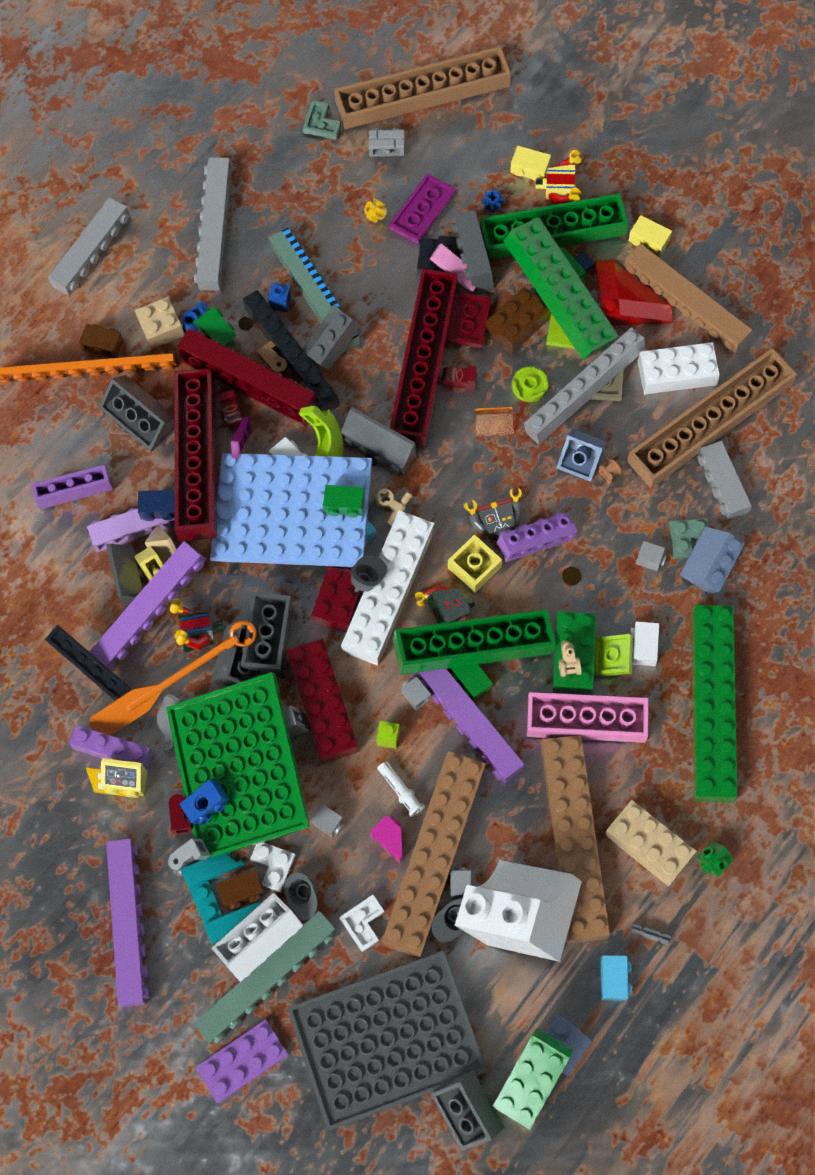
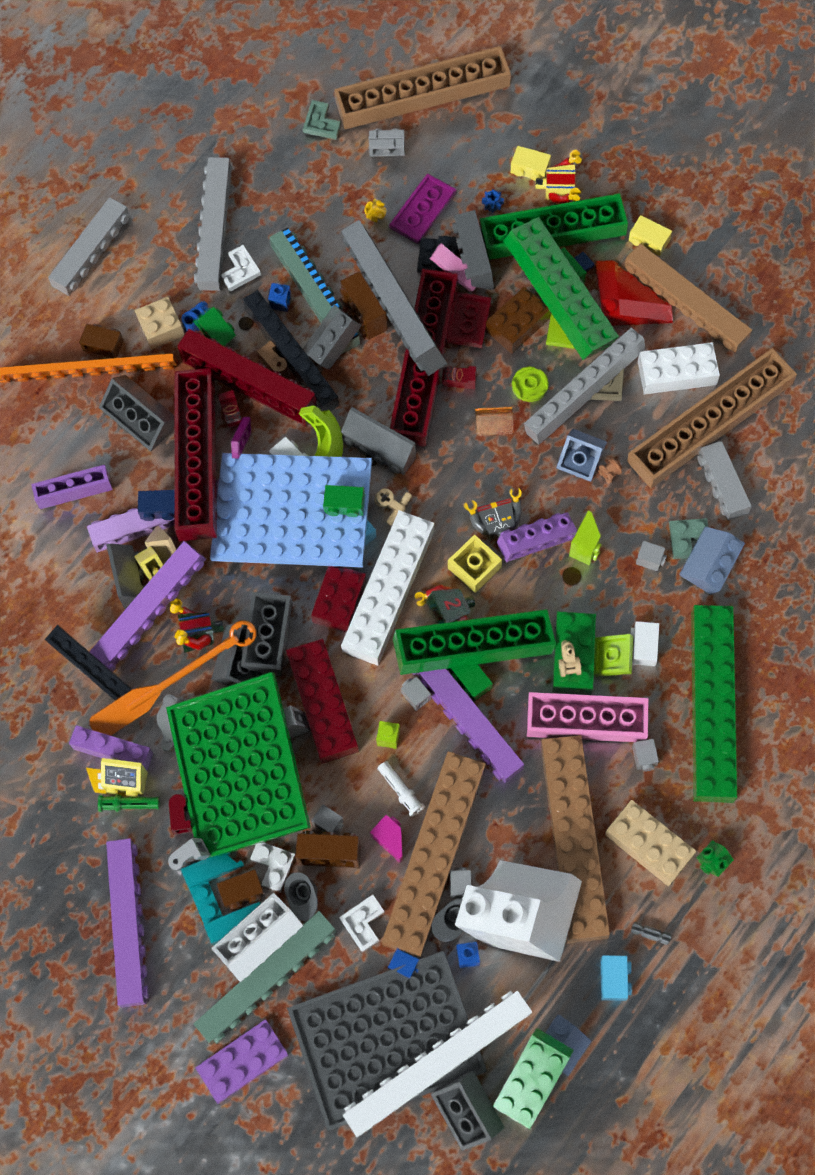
blue brick [180,779,230,825] -> none
dark grey piece [350,555,387,593] -> none
none -> green pin [98,794,160,812]
none -> white plate [221,245,261,291]
none -> reddish brown brick [296,831,361,868]
none -> reddish brown brick [339,271,387,340]
none -> brick [341,220,447,376]
none -> white brick [343,991,532,1137]
none -> blue brick [388,949,419,978]
none -> blue brick [456,942,480,969]
none -> lime slope [569,511,602,566]
none -> light grey brick [632,739,659,771]

